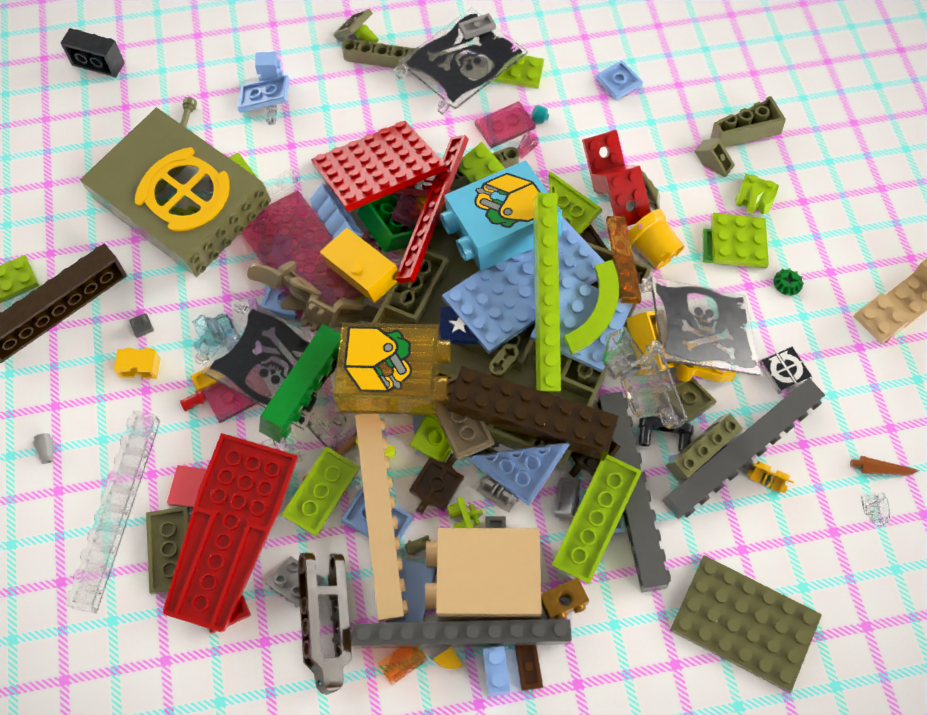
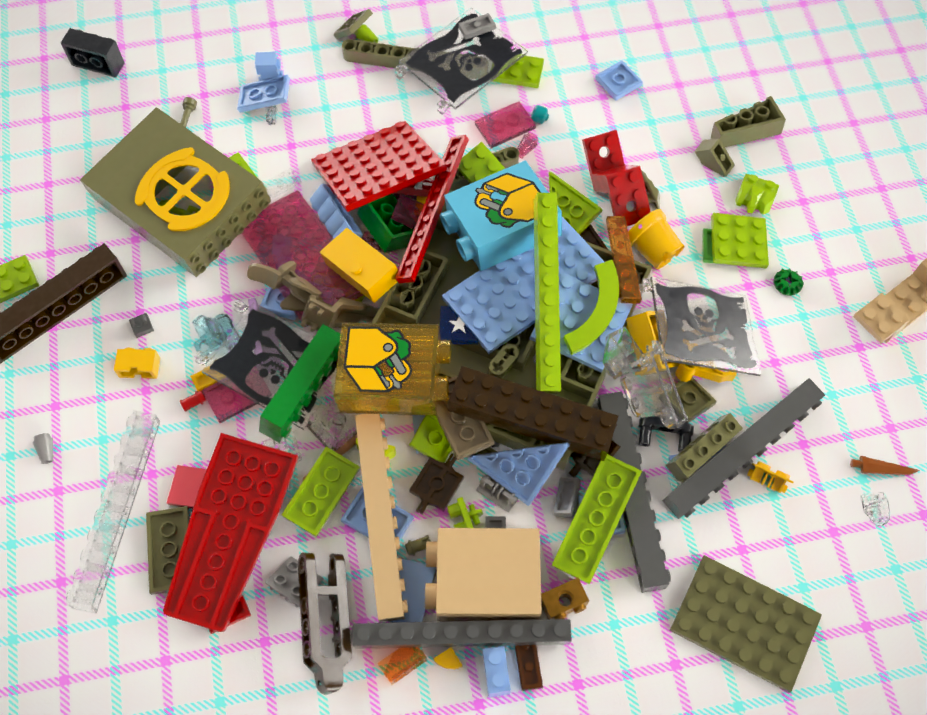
tile [758,346,813,394] -> none

